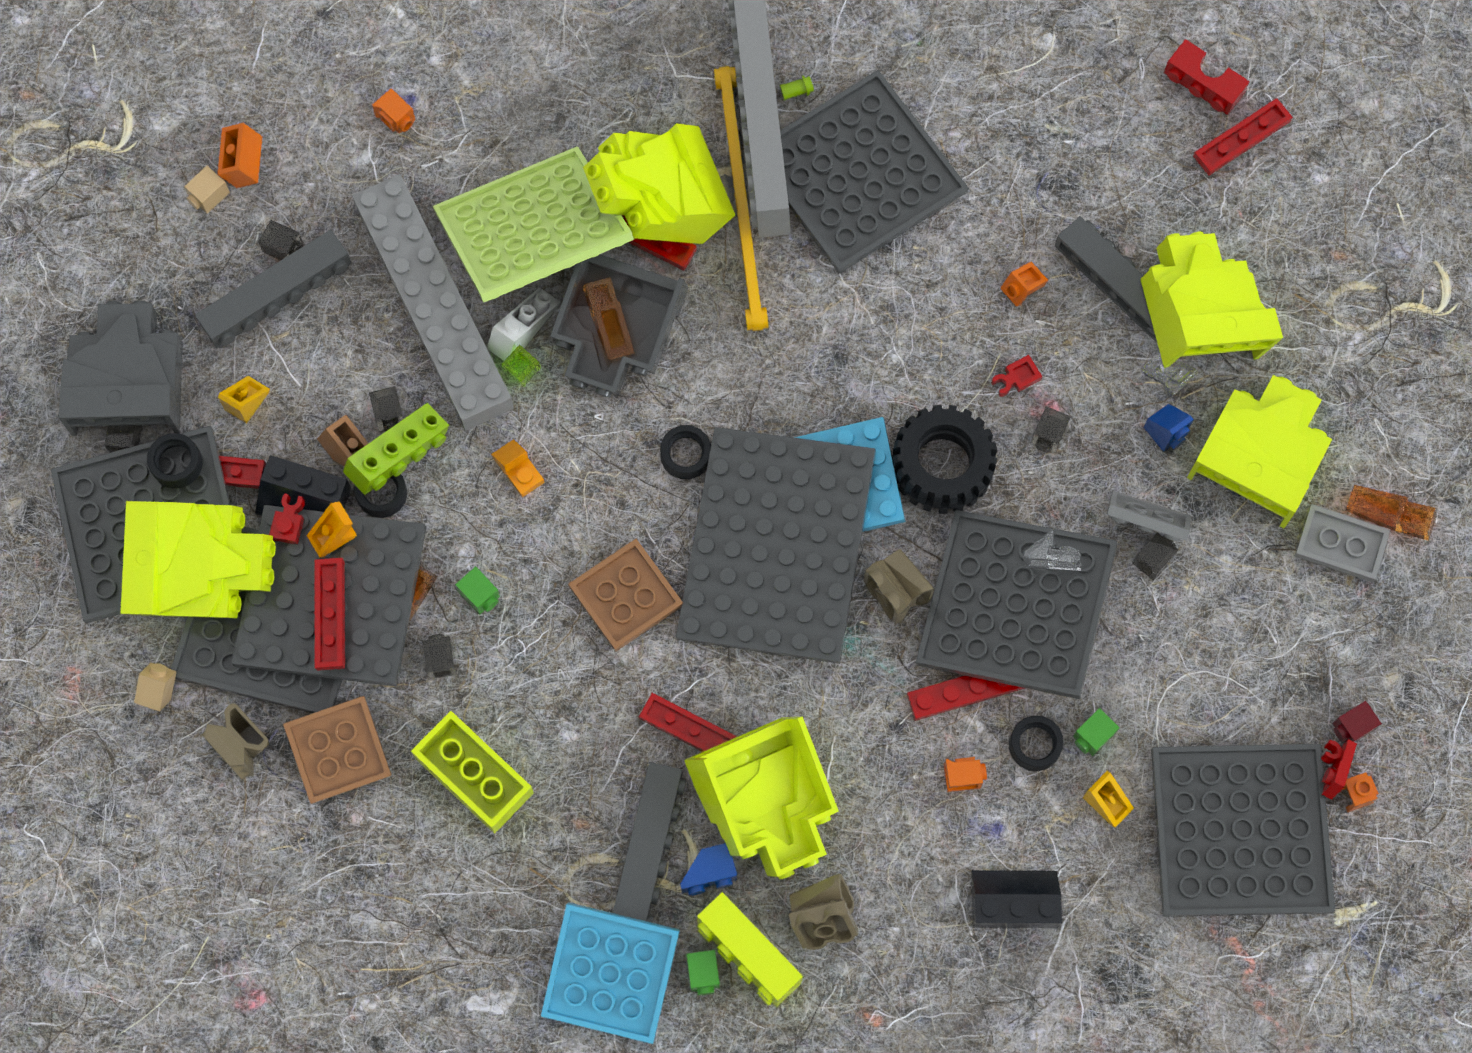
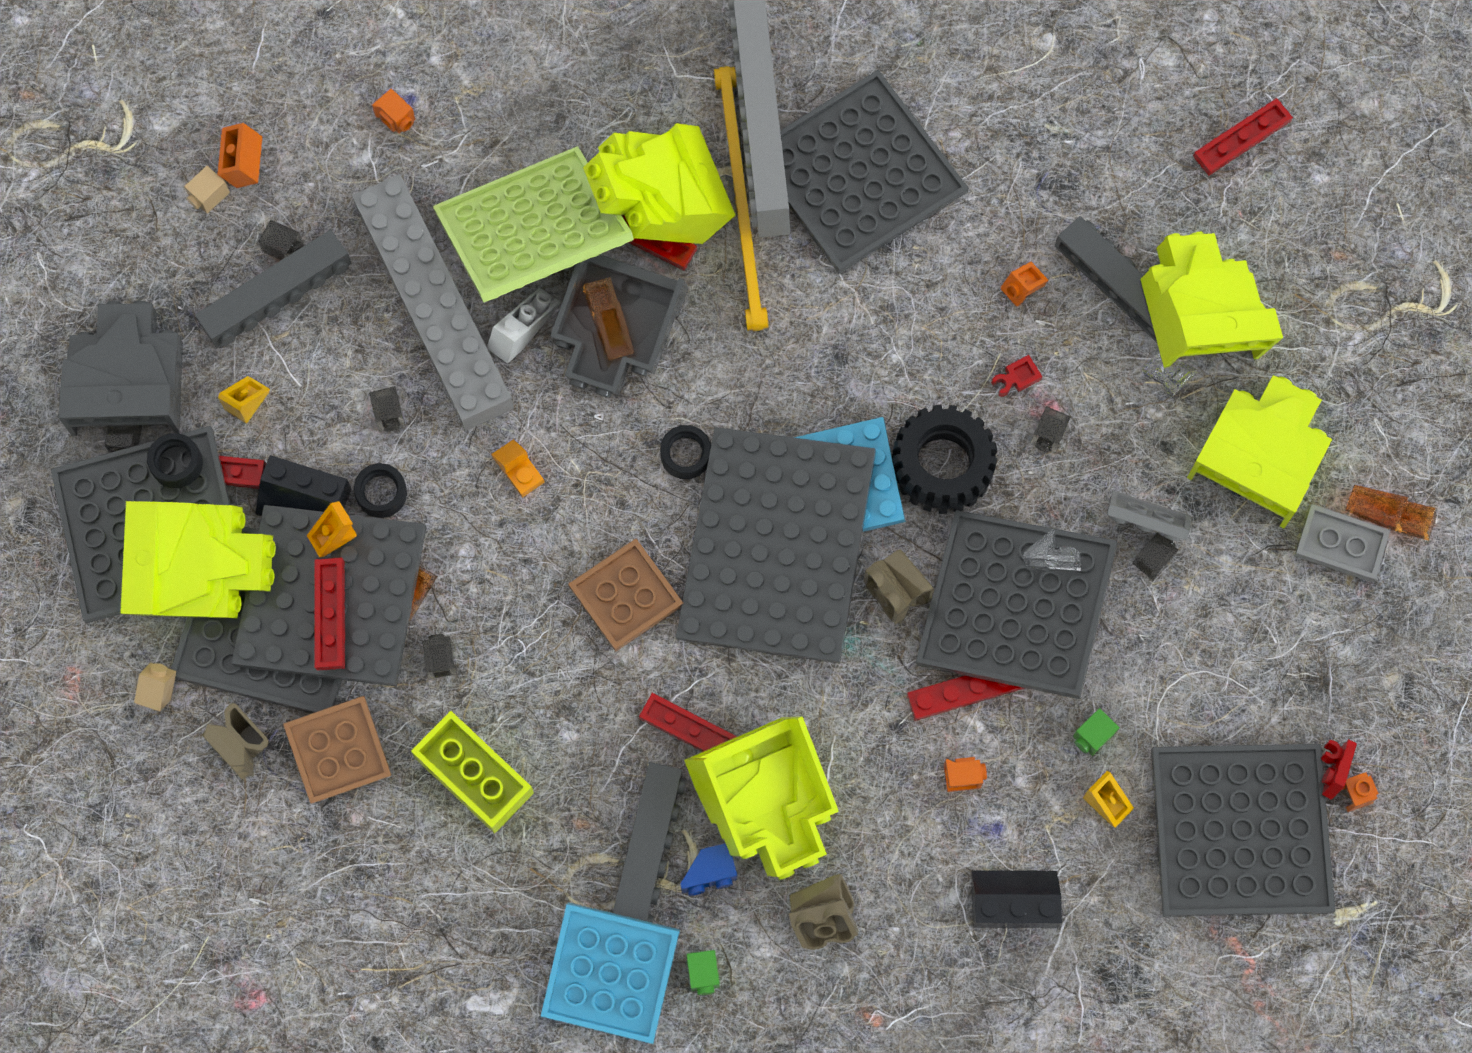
red plate [269,494,305,545] -> none
medium nougat slope [317,415,369,467] -> none
lime brick [343,403,449,495] -> none
bright green brick [455,566,500,615] -> none
clear neon green brick [501,344,541,387] -> none
neon yellow brick [697,892,803,1007] -> none
lime pin [780,75,814,101] -> none
black tyre [1009,715,1064,771] -> none
blue slope [1143,404,1194,452] -> none
red arch [1164,39,1250,115] -> none
dark red brick [1332,701,1382,742] -> none

